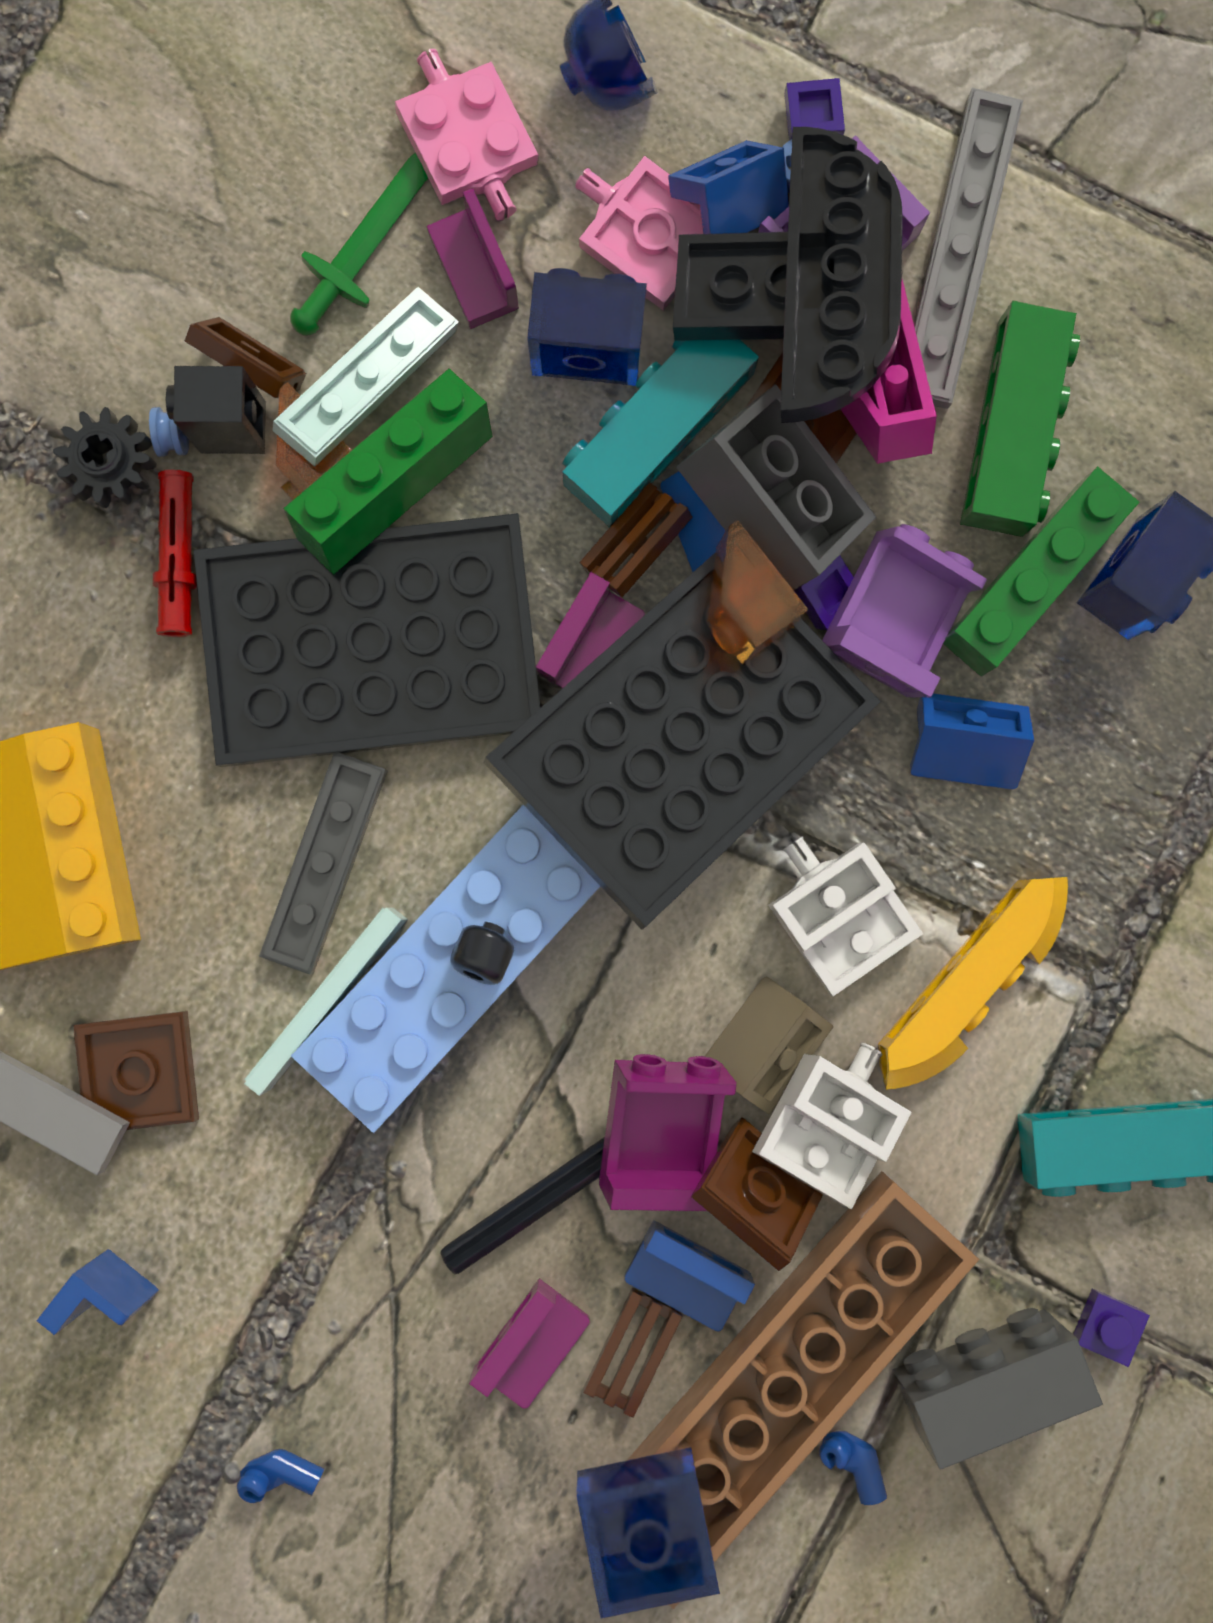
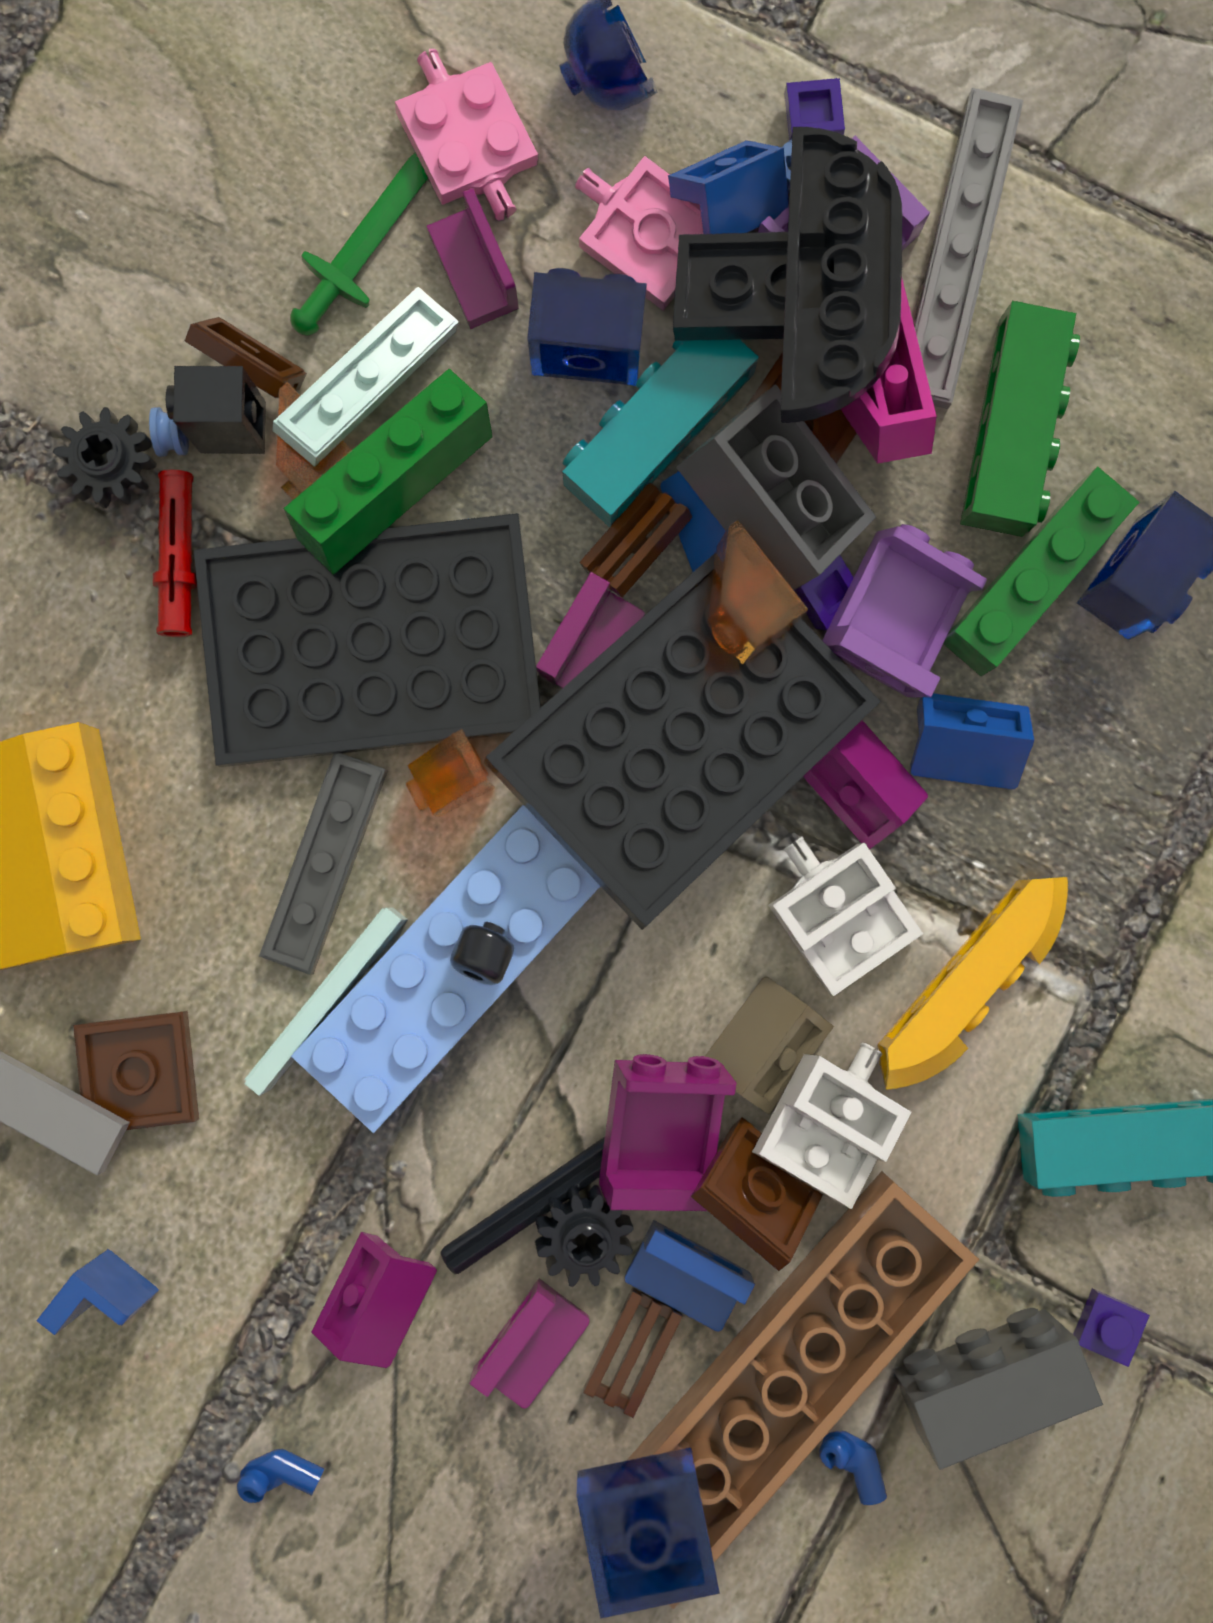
none -> magenta panel [311,1232,437,1368]
none -> clear orange slope [405,729,495,817]
none -> black gear [534,1185,634,1287]
none -> magenta panel [803,720,928,850]

